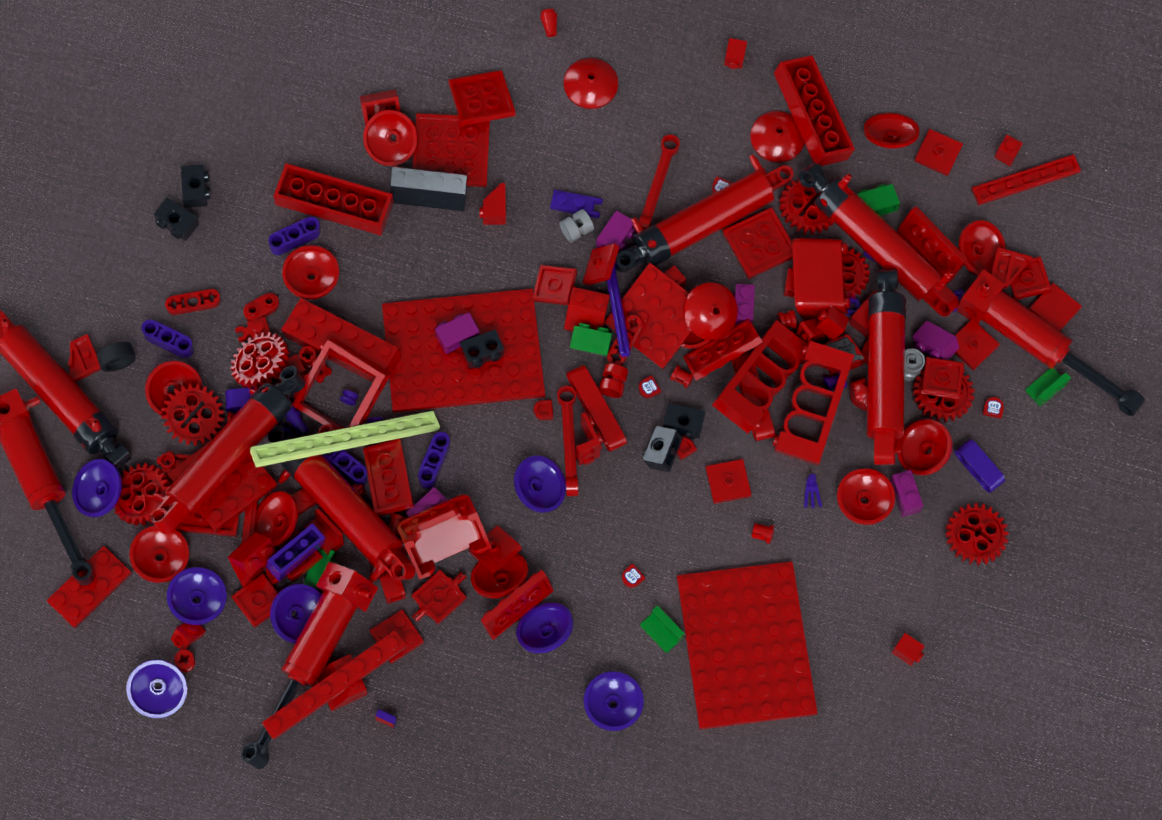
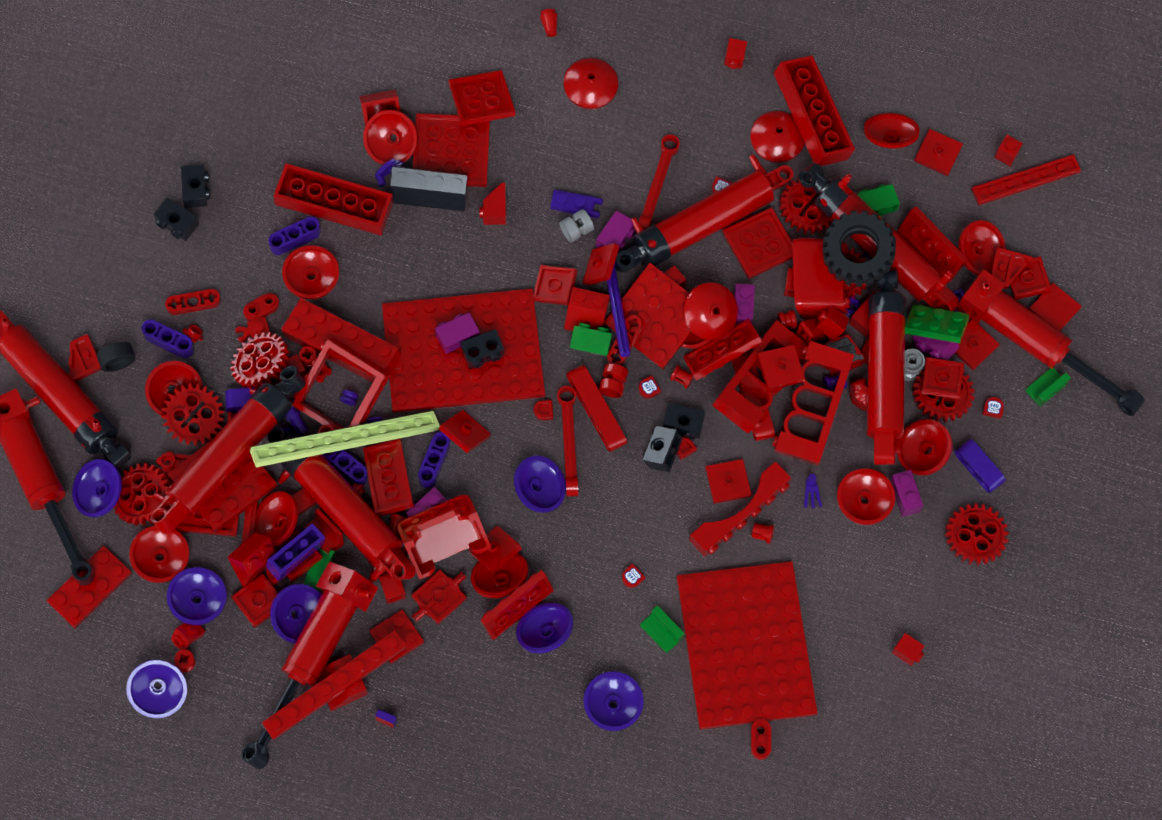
red bracket [576,412,603,466] -> none
none -> red plate [183,325,204,342]
none -> dark purple piece [375,159,404,187]
none -> red plate [439,410,491,453]
none -> red arch [689,461,791,557]
none -> red plate [751,719,771,760]
none -> red plate [757,345,805,390]
none -> black tyre [823,210,896,287]
none -> green plate [905,305,969,343]

